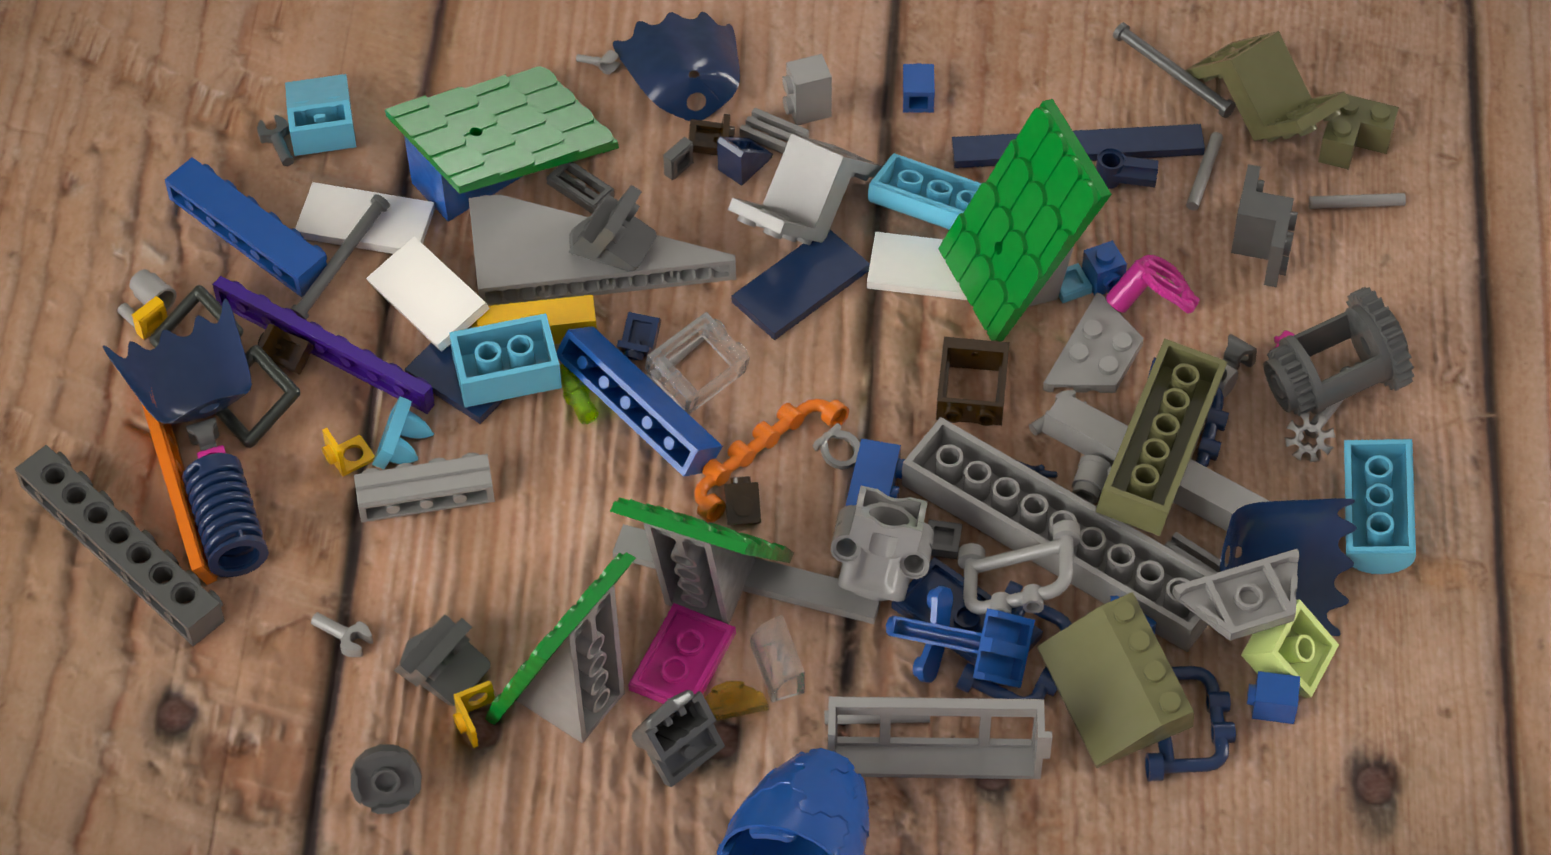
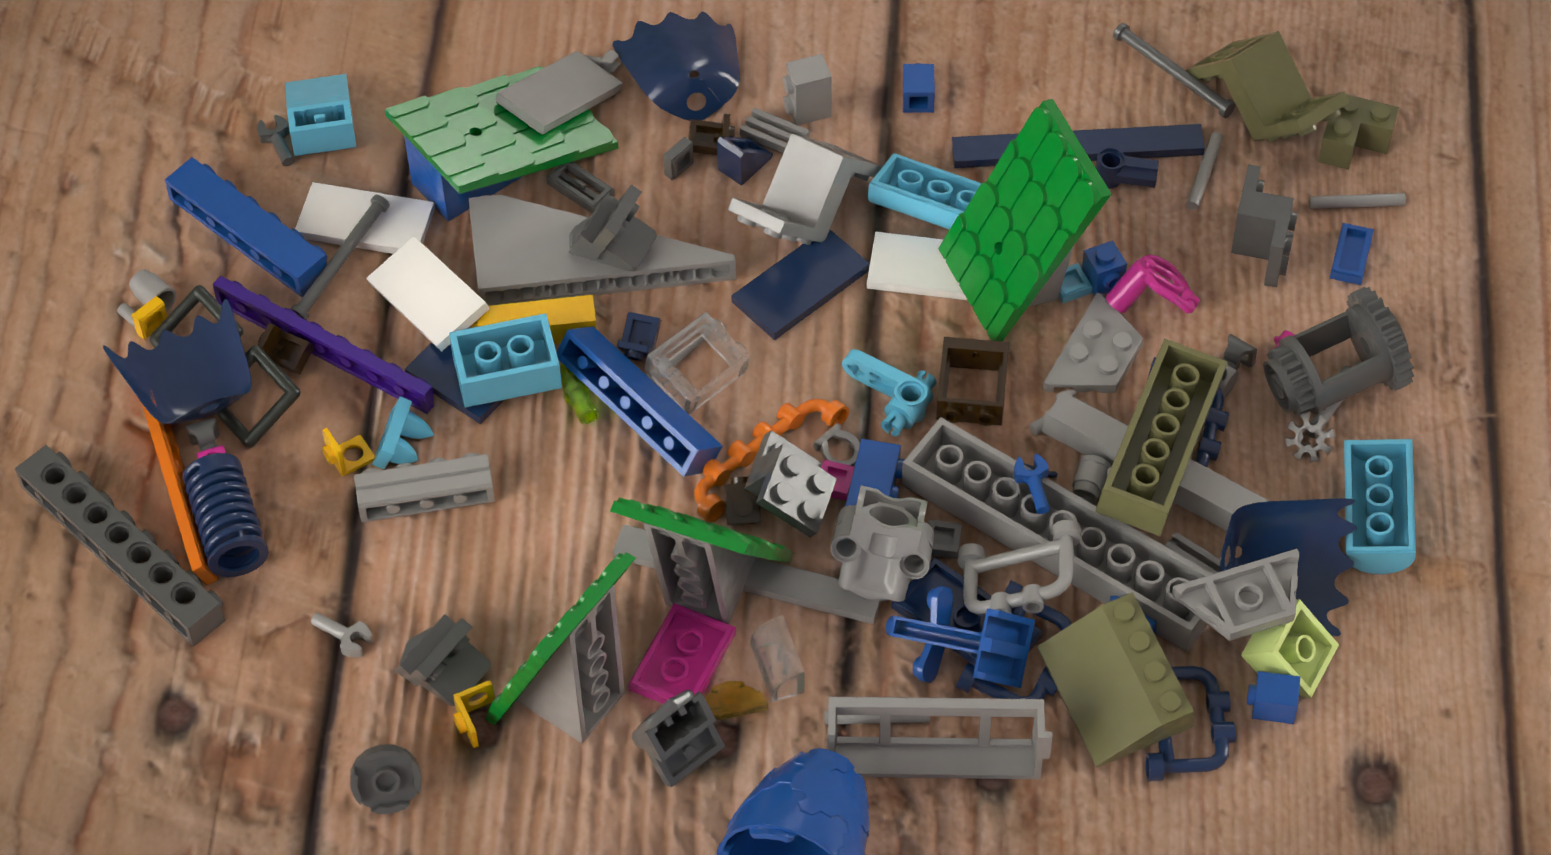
none -> light grey tile [496,51,623,135]
none -> bracket [744,430,837,537]
none -> dark pink plate [821,460,855,501]
none -> medium azure piece [842,349,937,437]
none -> blue bar [1014,454,1050,514]
none -> blue tile [1330,223,1374,285]

